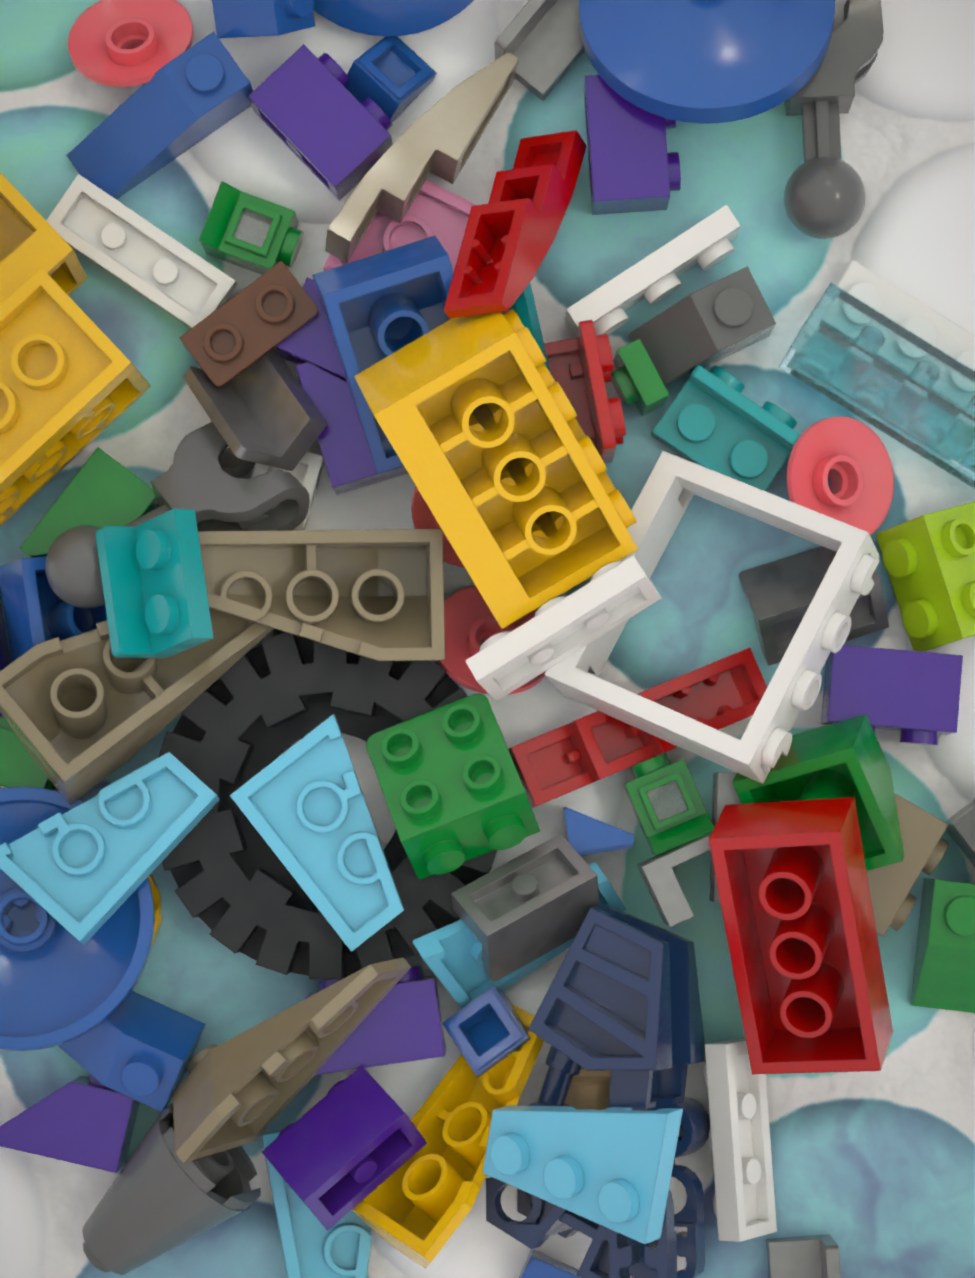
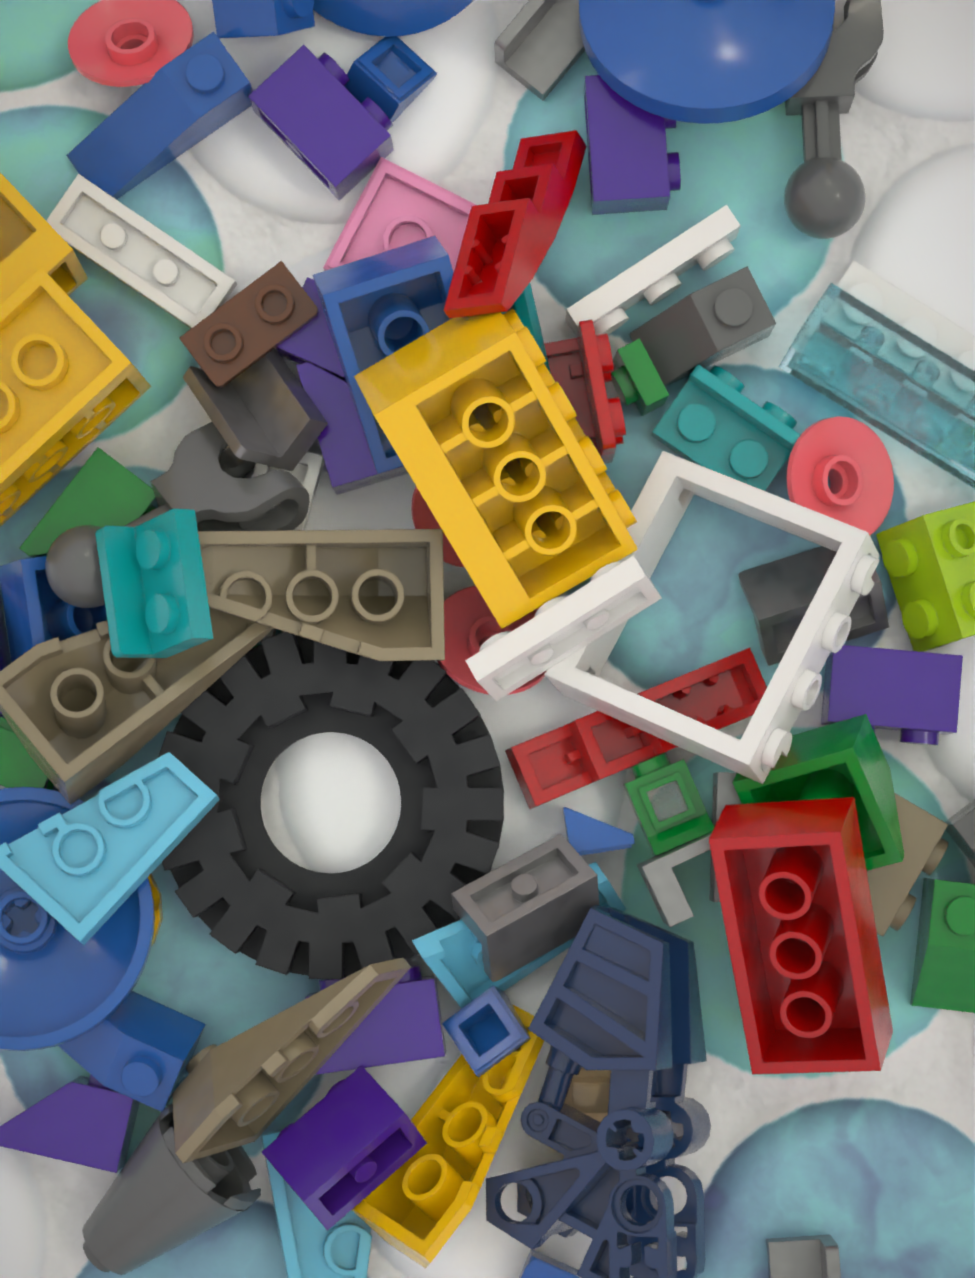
green window [199,181,304,275] -> none
medium azure wing [230,714,404,952] -> none
slope [325,52,519,263] -> none
green bracket [366,693,540,880] -> none
medium azure wing [483,1105,683,1244] -> none
white plate [704,1038,777,1242] -> none

